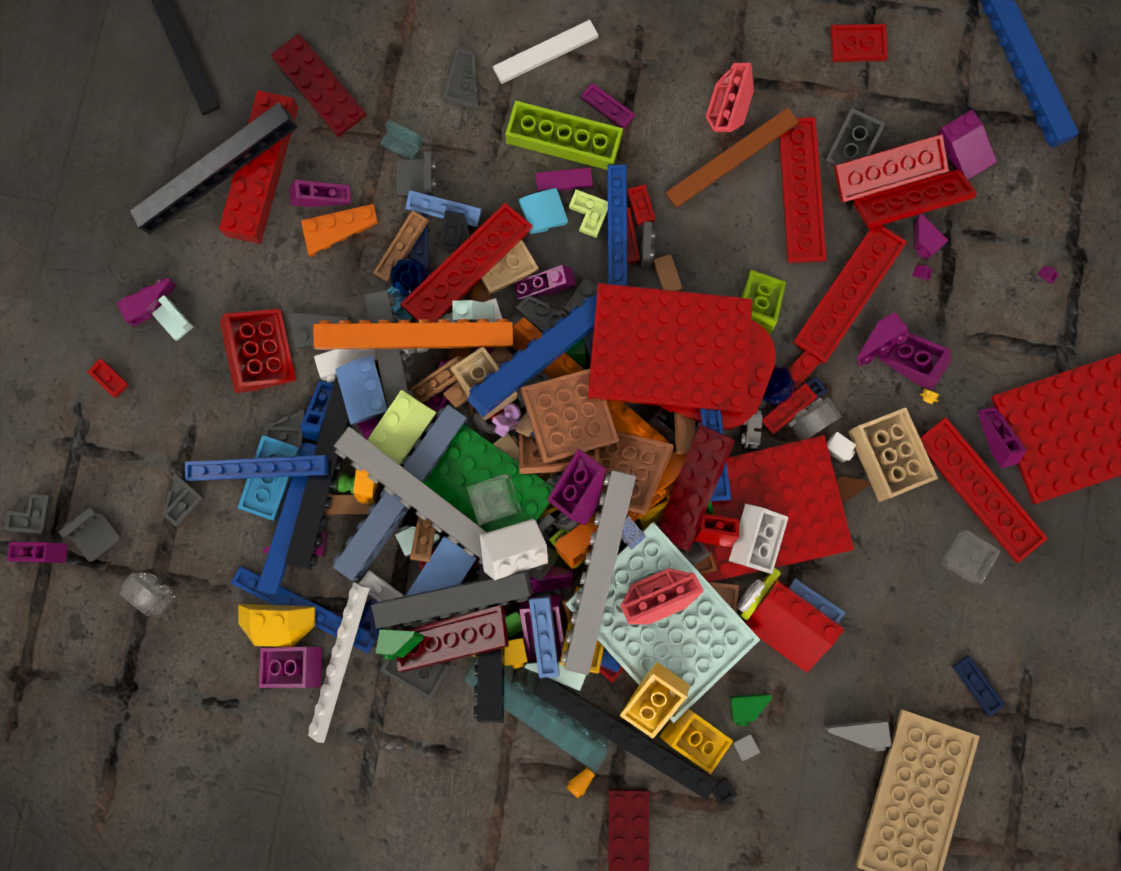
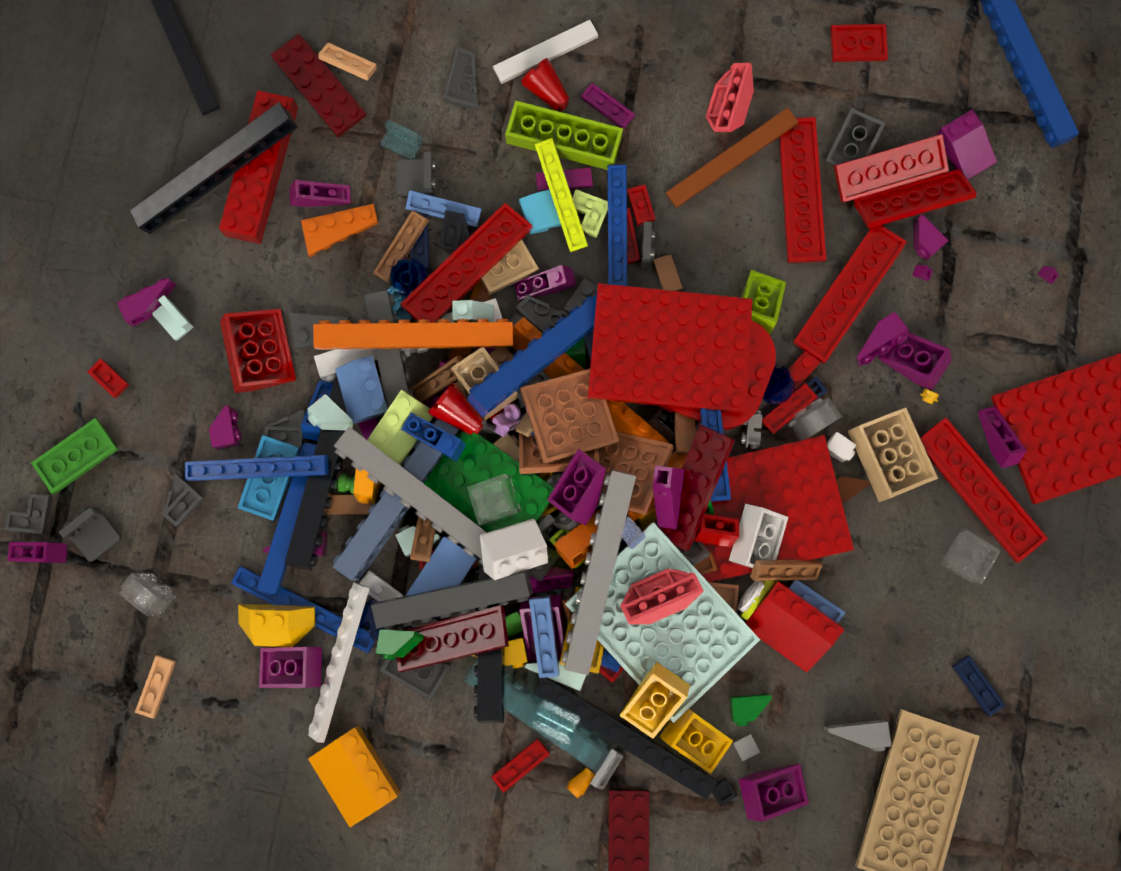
none -> bright green plate [31,418,119,494]
none -> light nougat tile [135,655,176,719]
none -> magenta slope [209,405,242,450]
none -> light aqua slope [308,394,353,430]
none -> light orange slope [308,725,401,827]
none -> light nougat plate [319,43,376,81]
none -> blue slope [401,413,466,462]
none -> red cone [428,382,484,435]
none -> red tile [491,738,550,793]
none -> red cone [521,58,570,112]
none -> clear light blue panel [531,699,580,745]
none -> neon yellow tile [535,138,588,252]
none -> light grey tile [590,749,623,790]
none -> magenta slope [653,466,684,529]
none -> magenta slope [739,764,809,822]
none -> medium nougat tile [750,560,823,581]

